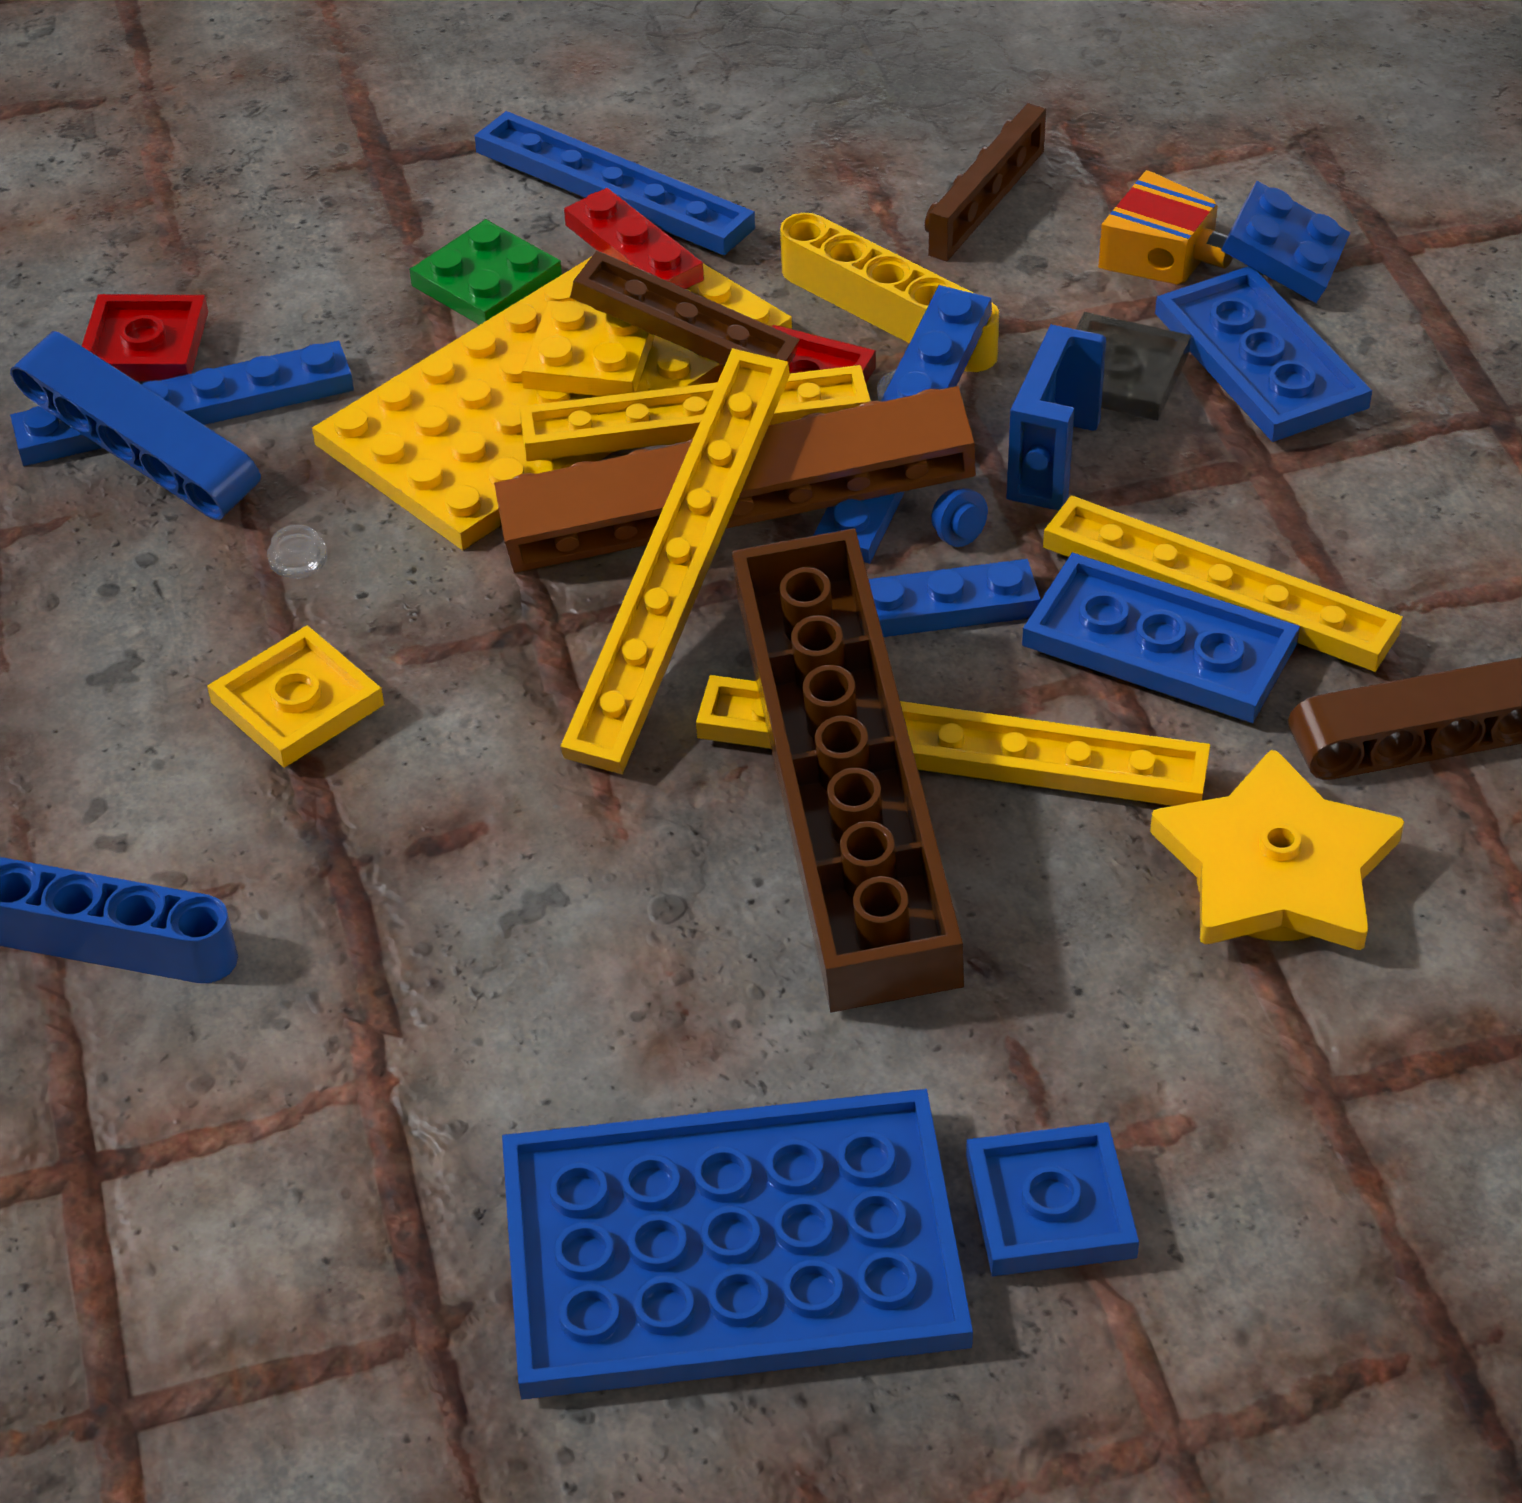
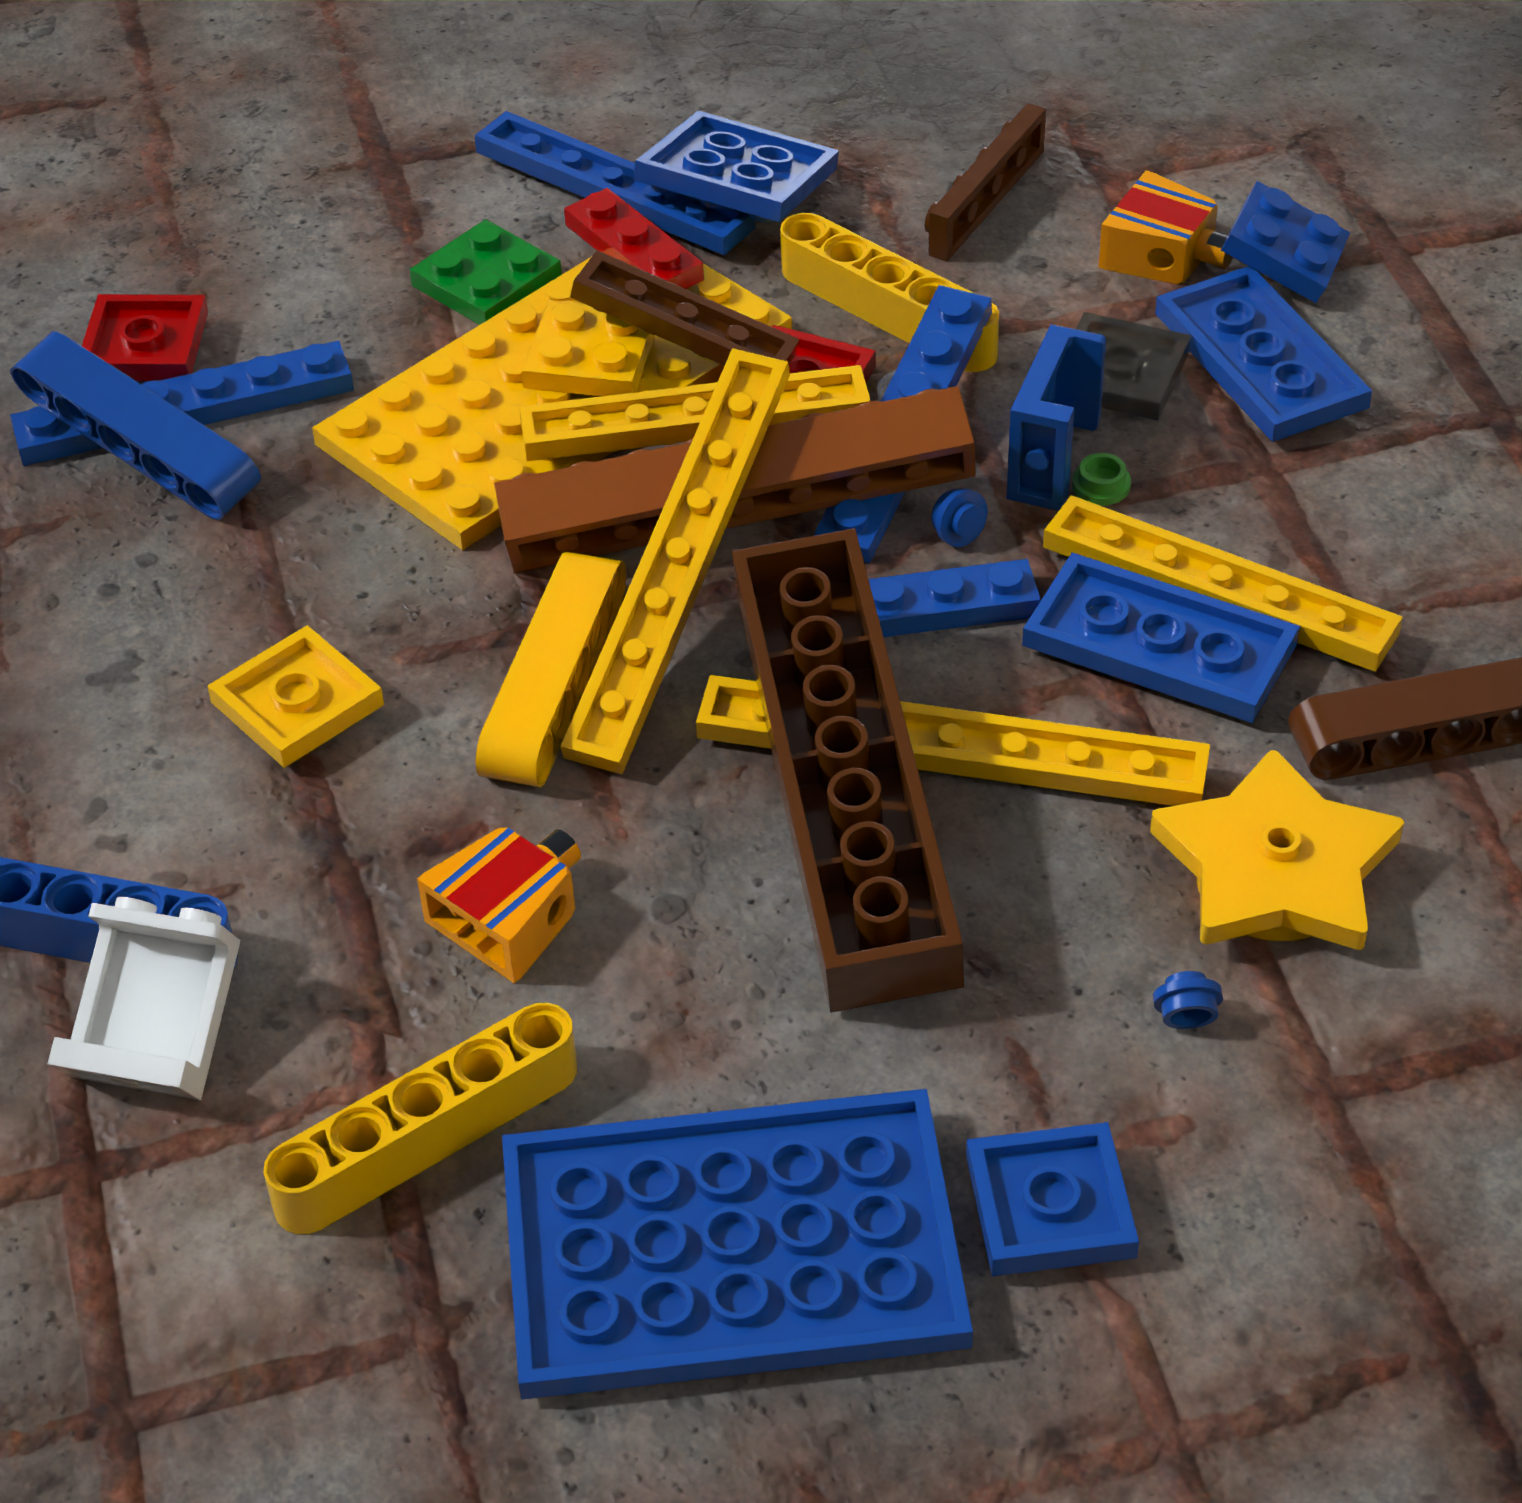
clear plate [267,525,328,579] -> none
none -> white panel [47,897,241,1100]
none -> yellow beam [263,1003,577,1234]
none -> light orange torso [417,828,581,984]
none -> yellow beam [475,552,627,788]
none -> blue plate [633,110,839,223]
none -> bright green plate [1072,453,1131,506]
none -> blue plate [1153,971,1223,1029]

